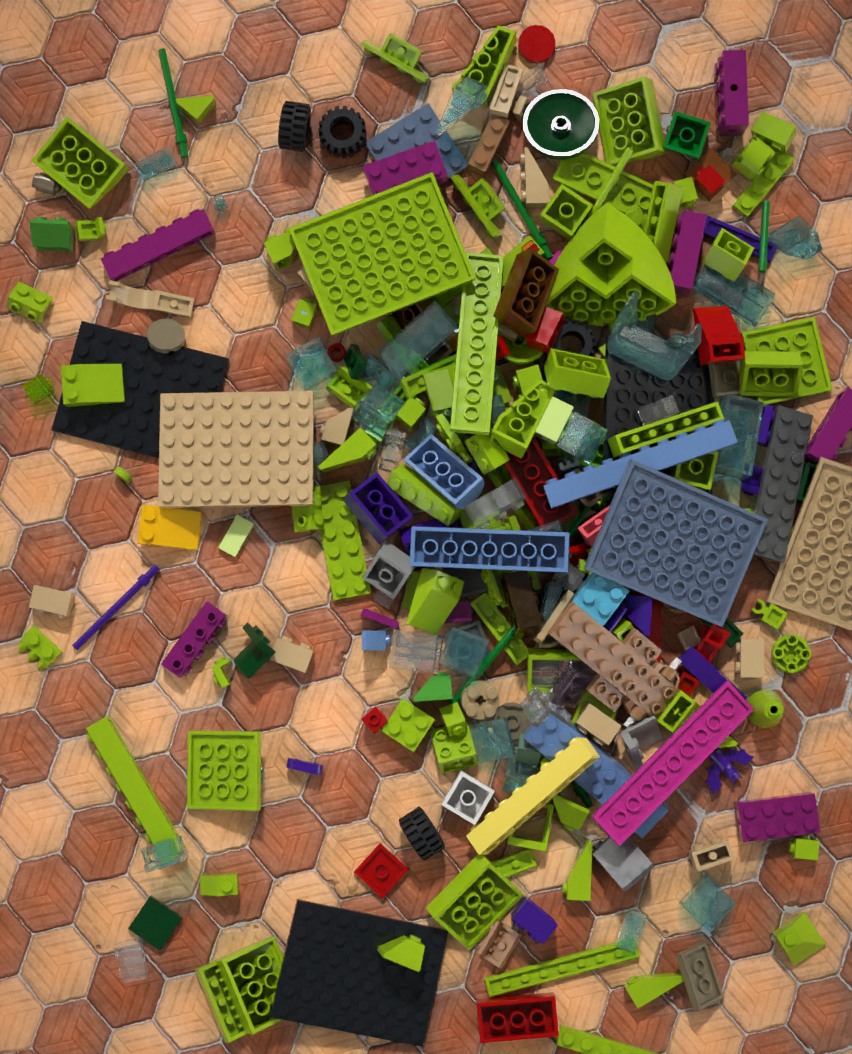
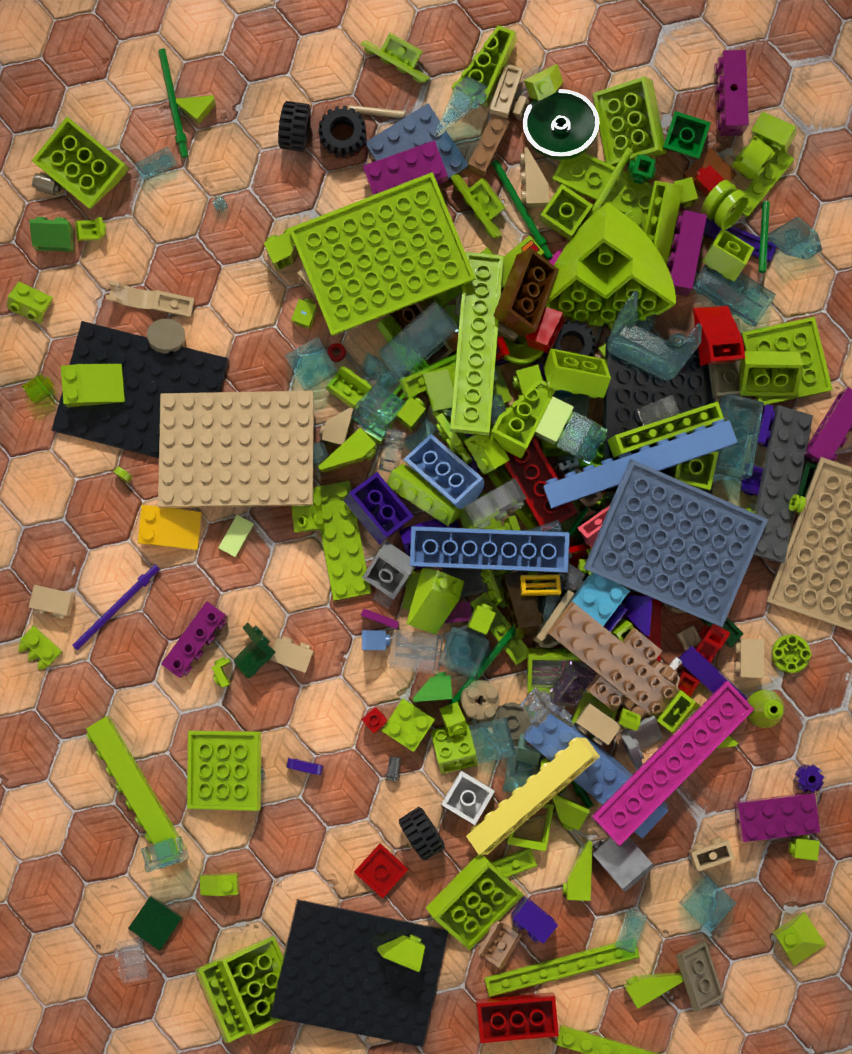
magenta brick [101,209,215,282] -> none
dark green plate [344,343,366,380] -> none
red tile [518,25,556,63] -> none
dark purple animal [706,747,754,793] -> none
lime plate [751,599,788,630] -> none
none -> tan bar [348,105,405,119]
none -> dark grey pin [385,756,401,781]
none -> lime brick [467,603,496,635]
none -> yellow tile [520,574,561,596]
none -> lime slope [524,64,563,101]
none -> lime plate [619,708,641,731]
none -> green brick [627,155,656,184]
none -> lime wheel [701,180,750,230]
none -> lime bush [789,494,806,513]
none -> dark purple brick [793,764,825,793]

